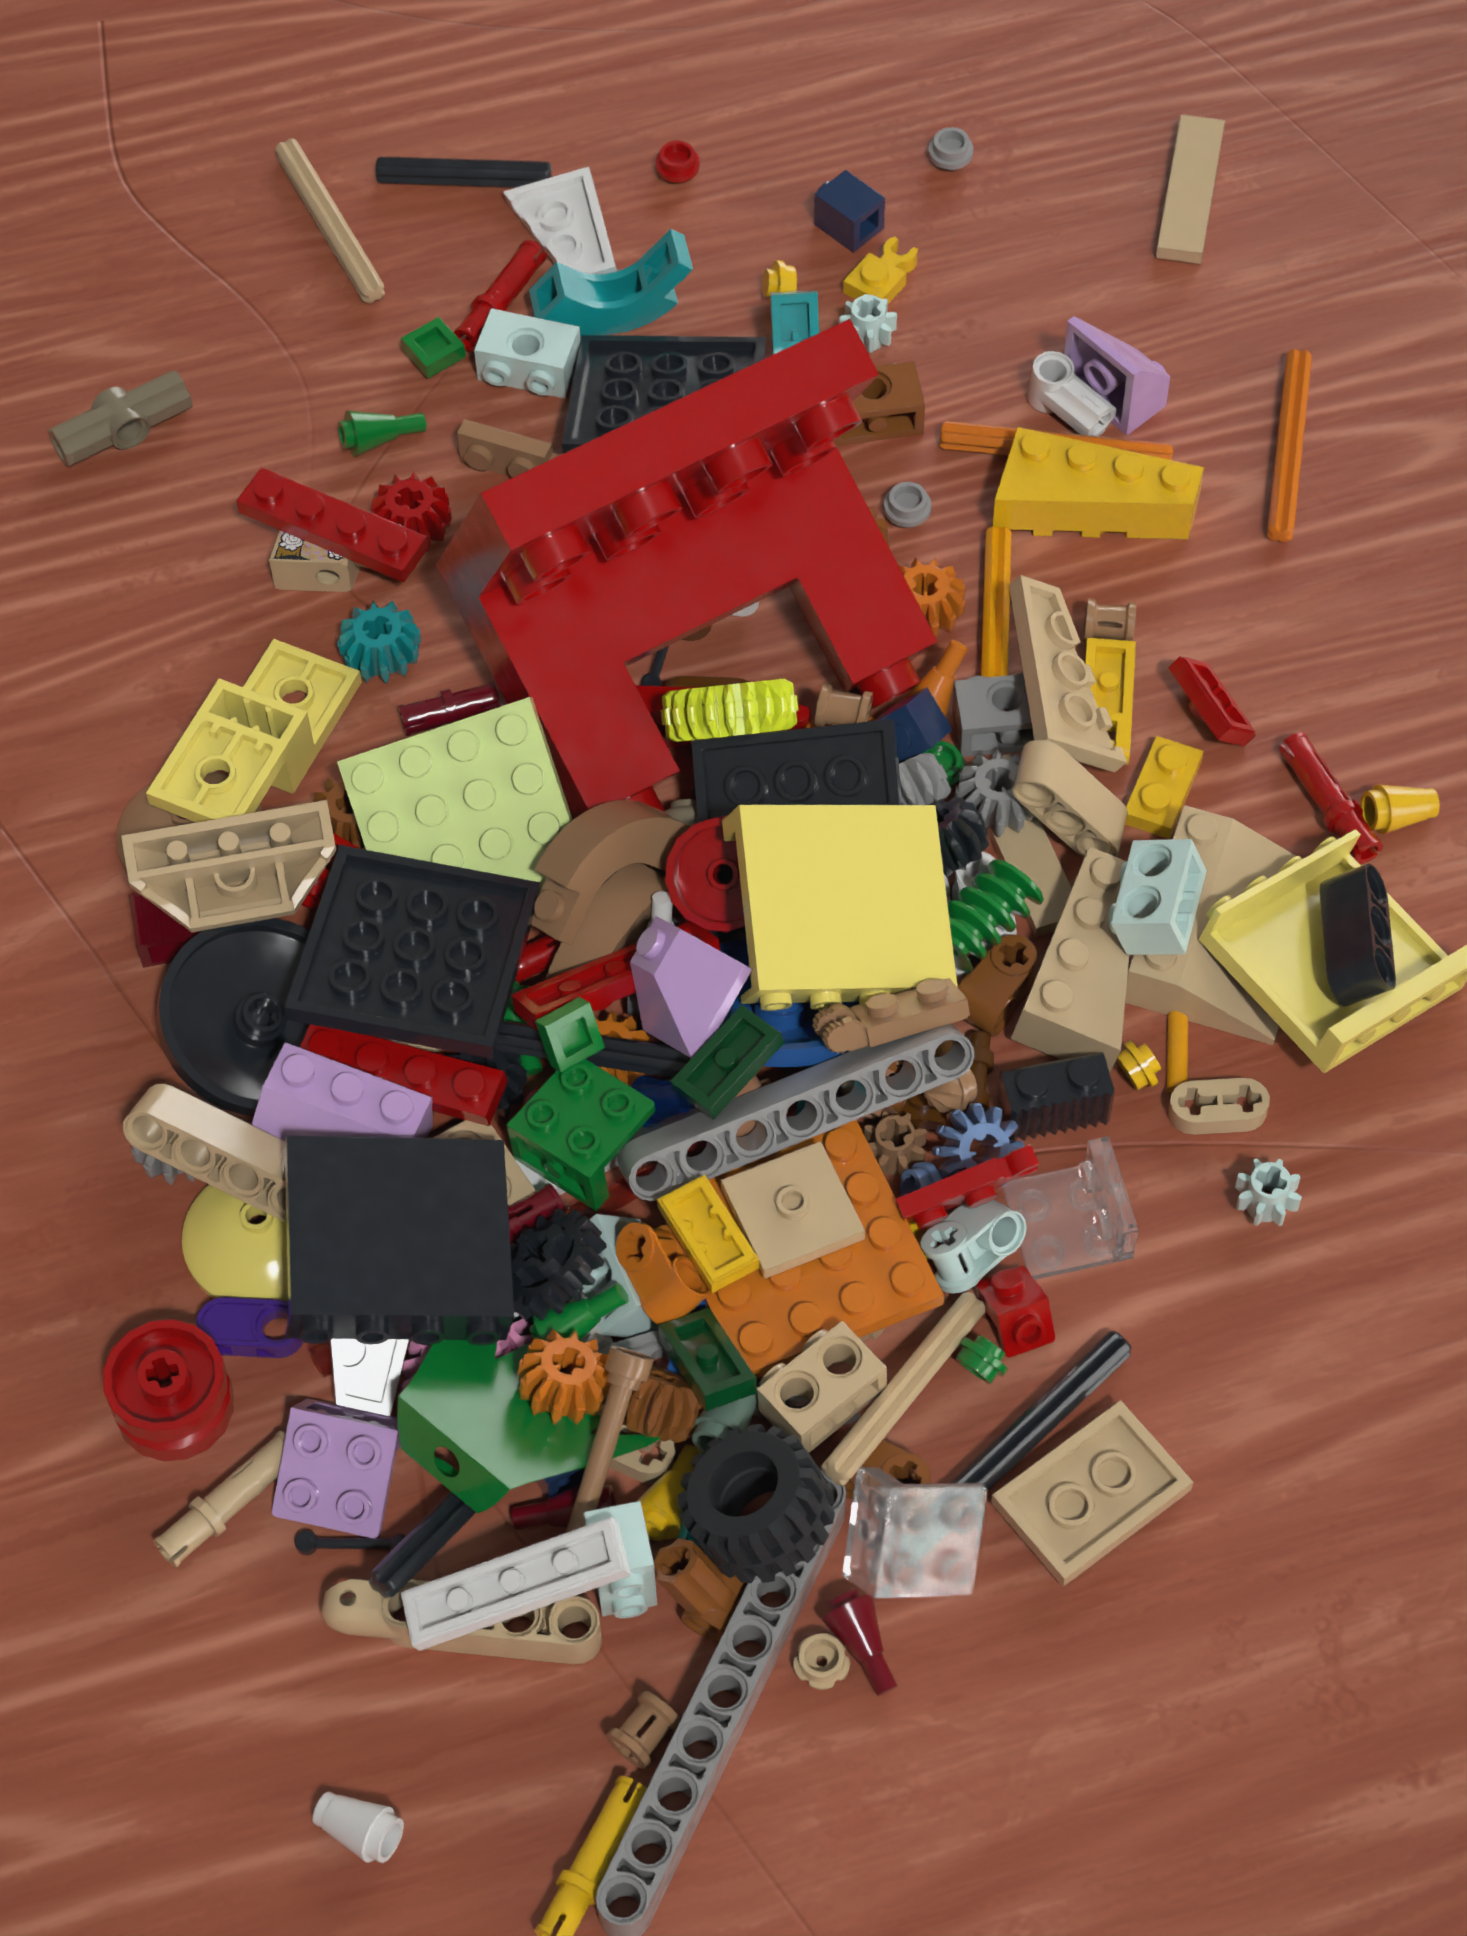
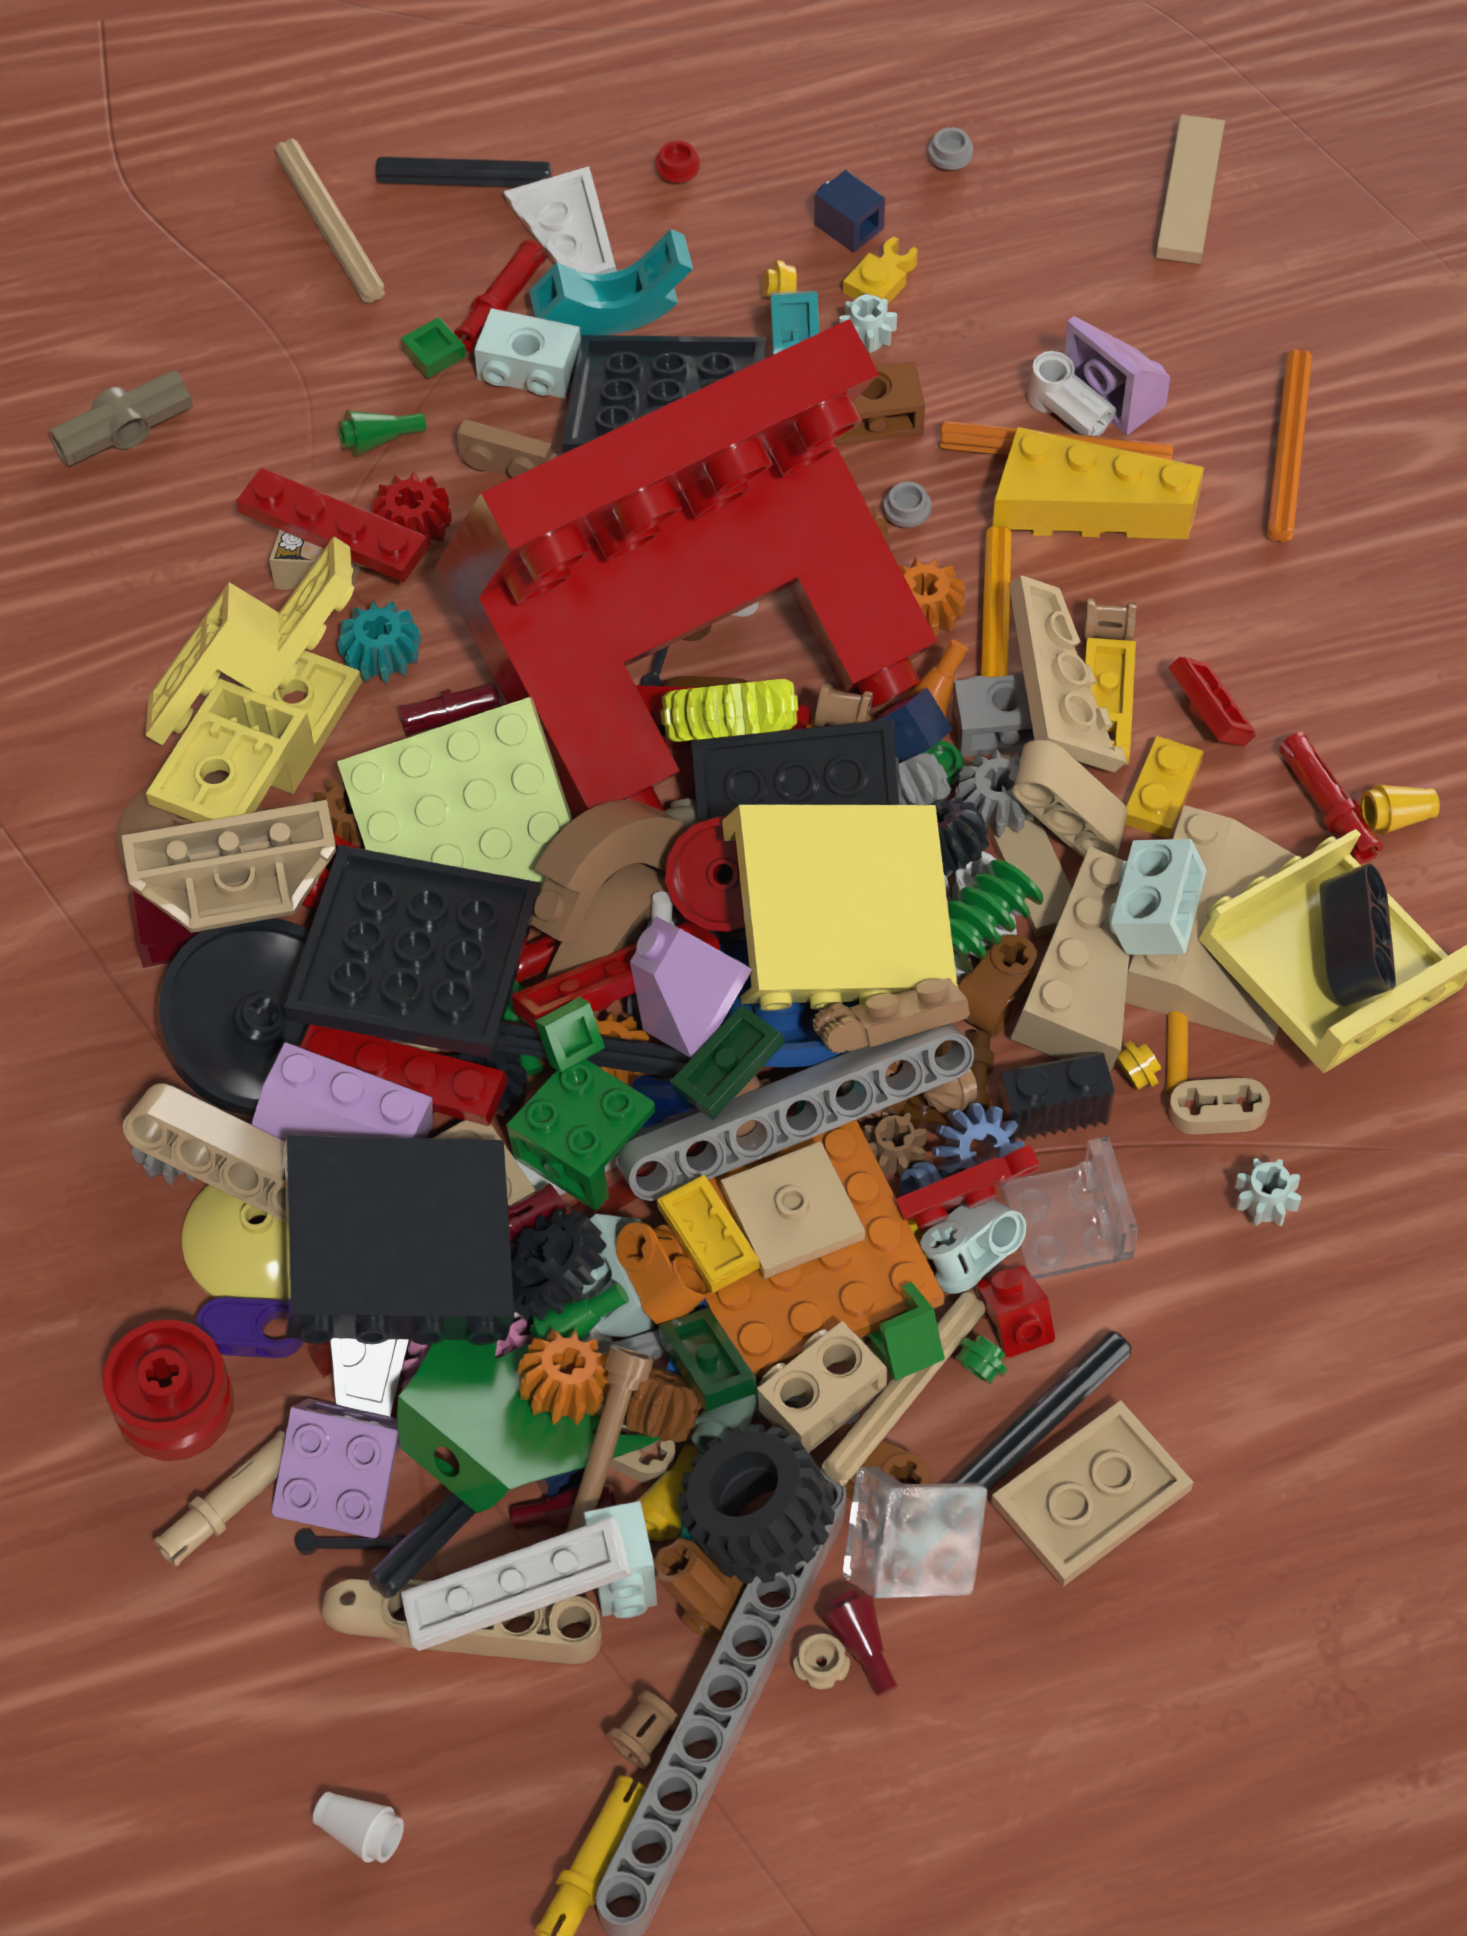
none -> light yellow bracket [146,537,354,745]
none -> green panel [869,1282,945,1381]

